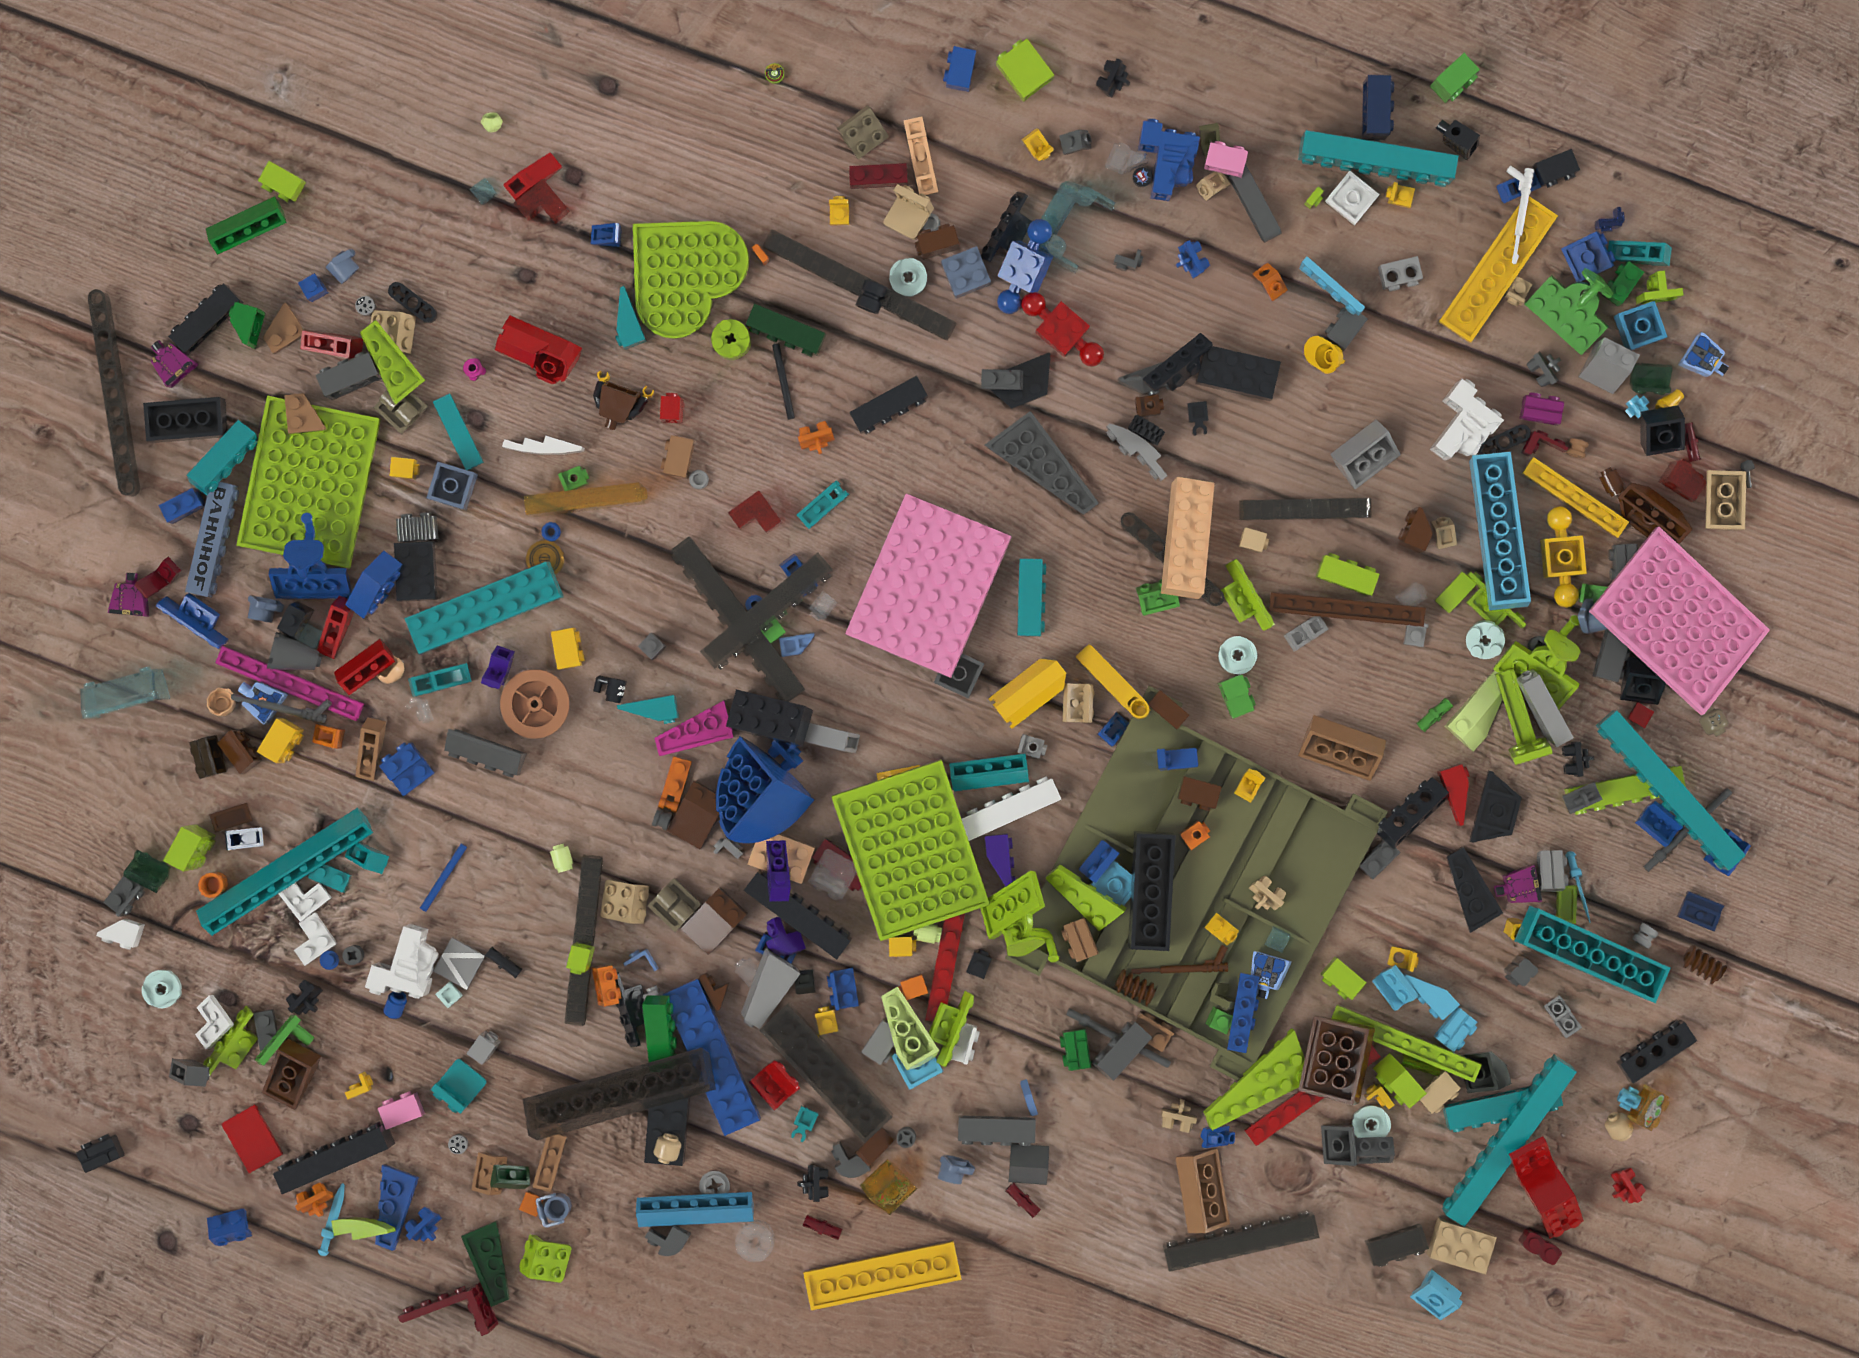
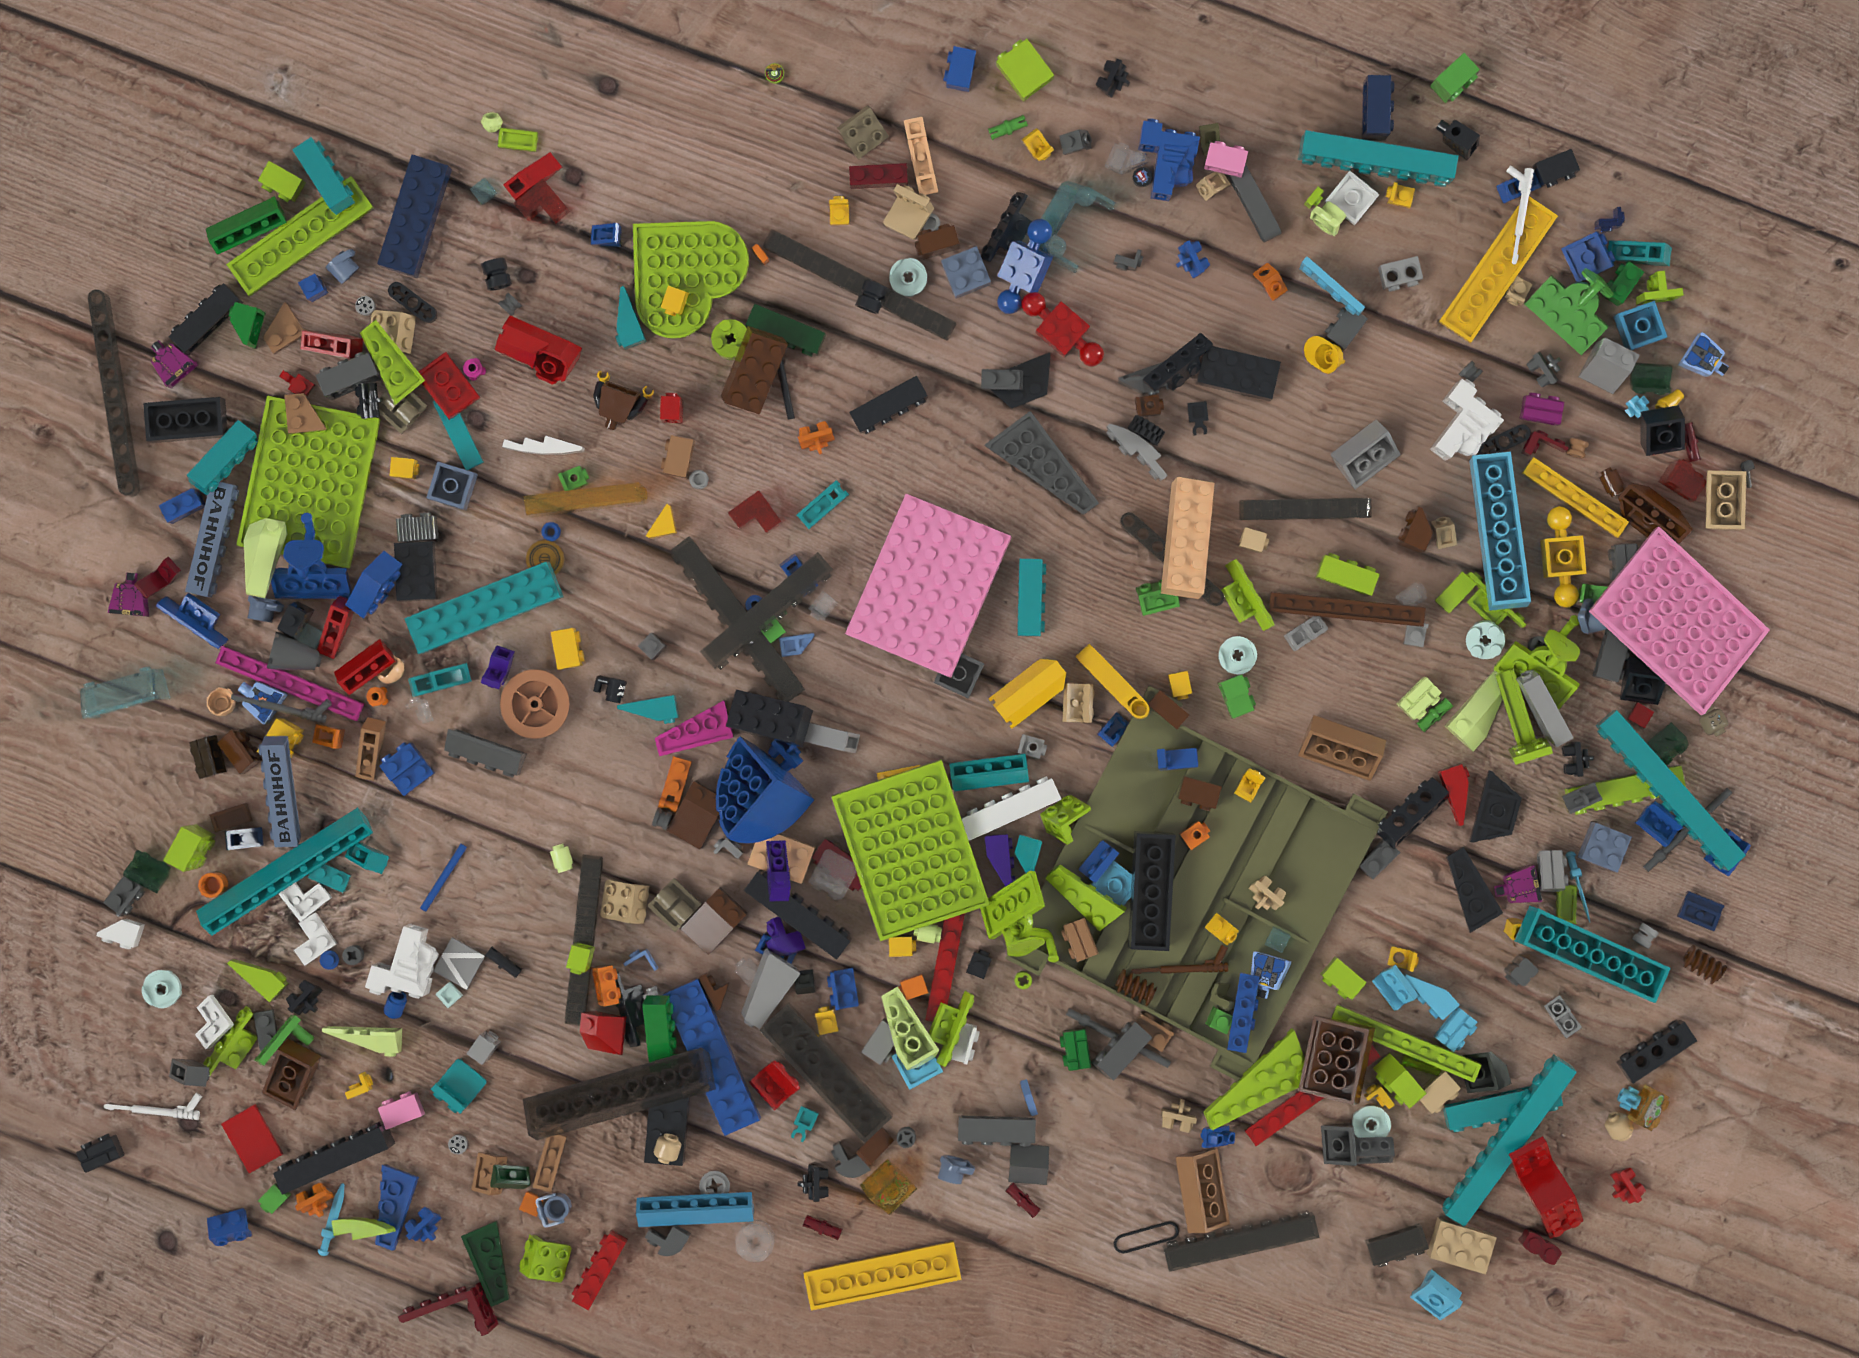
none -> white piece [104,1093,202,1120]
none -> lime plate [226,176,374,296]
none -> lime slope [227,959,289,1002]
none -> yellowish green wedge [244,518,287,598]
none -> bright green brick [258,1182,292,1214]
none -> sand blue brick [259,736,301,847]
none -> red plate [279,370,315,397]
none -> teal brick [292,137,355,215]
none -> yellowish green wedge [322,1026,402,1057]
none -> black hips [355,383,383,419]
none -> orange brick [366,687,389,706]
none -> dark blue brick [377,154,452,279]
none -> red tile [418,352,480,420]
none -> black wheel [481,258,512,291]
none -> lime tile [497,128,539,152]
none -> dark grey wheel [498,293,522,316]
none -> red brick [572,1230,628,1311]
none -> red slope [580,1011,626,1055]
none -> yellow slope [646,504,677,539]
none -> yellow brick [661,286,689,317]
none -> reddish brown brick [721,326,788,414]
none -> bright green pin [988,115,1028,140]
none -> teal slope [1014,835,1042,873]
none -> lime bush [1014,971,1032,989]
none -> lime bracket [1040,795,1091,845]
none -> black piece [1114,1221,1179,1254]
none -> yellow brick [1167,671,1192,700]
none -> yellowish green piece [1310,201,1347,236]
none -> yellowish green brick [1396,677,1442,720]
none -> dark grey wheel [1459,361,1483,382]
none -> sand blue brick [1577,822,1632,873]
none -> clear green bracket [1647,722,1689,766]

